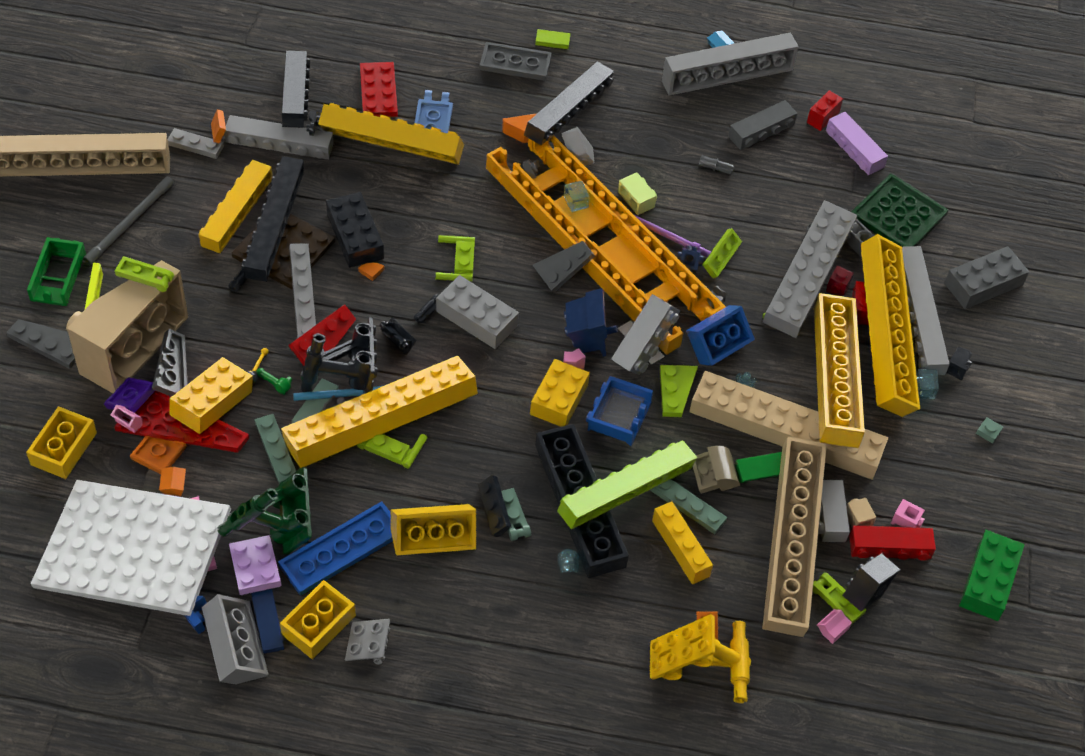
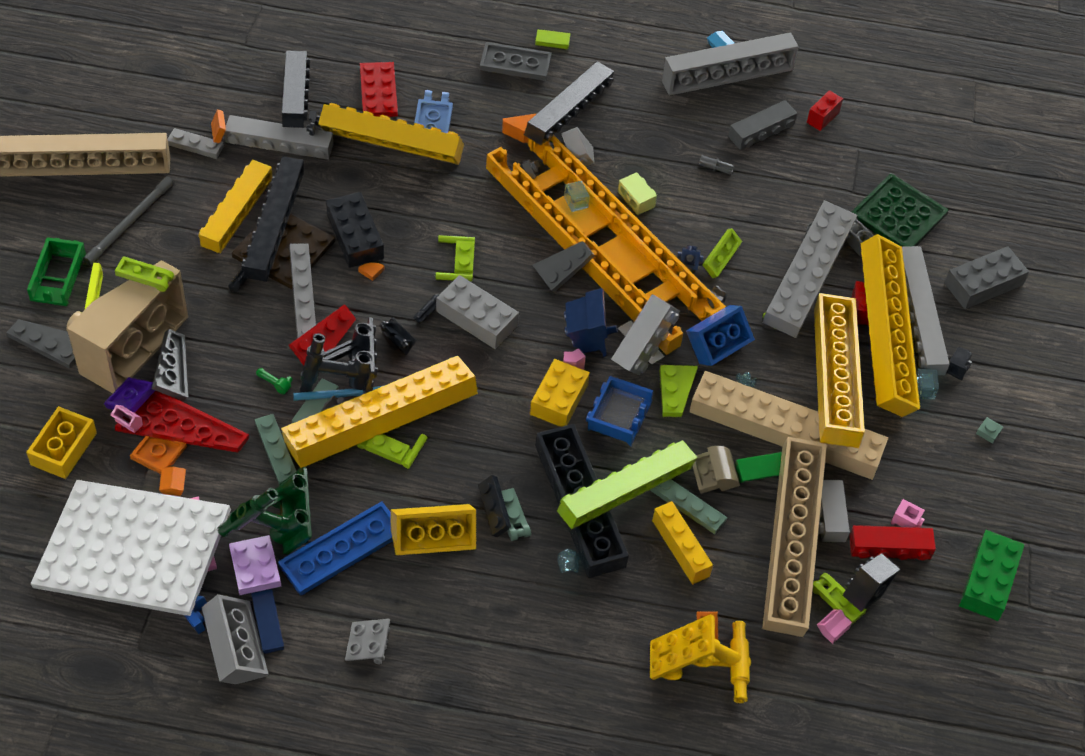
yellow brick [170,357,253,434] -> none
hinge [246,348,269,387] -> none
yellow brick [280,580,356,660] -> none
medium lavender bar [633,214,711,257] -> none
lavender brick [826,112,888,175] -> none
dark red brick [826,266,854,297] -> none
tan brick [846,498,876,527] -> none

